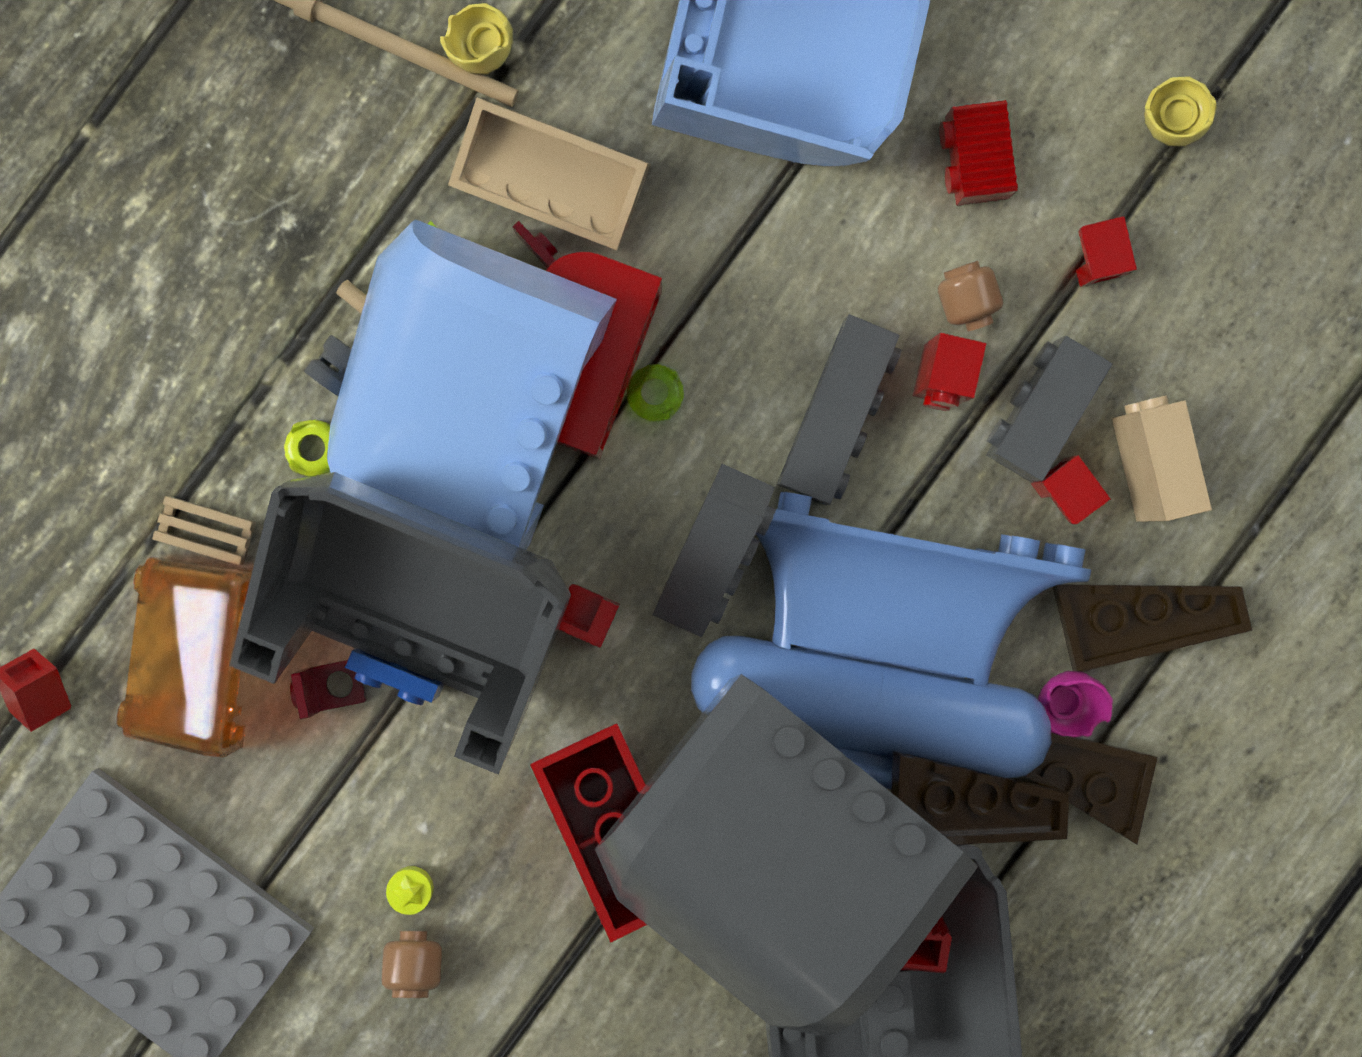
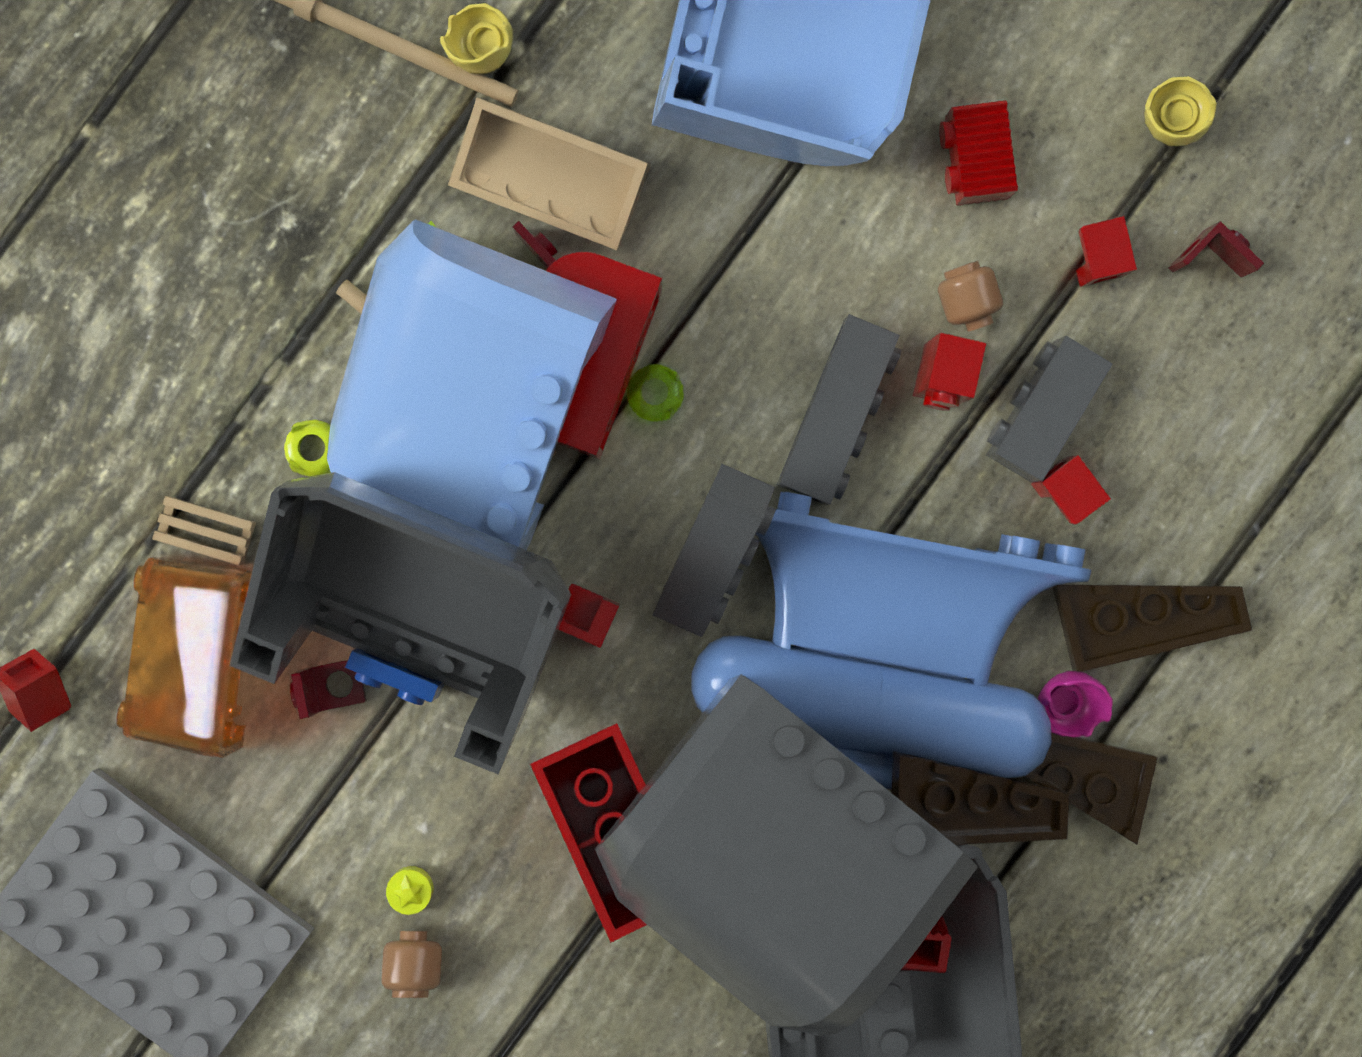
dark grey wheel [304,334,351,396] -> none
tan brick [1111,395,1212,522] -> none
none -> dark red bracket [1168,221,1264,278]

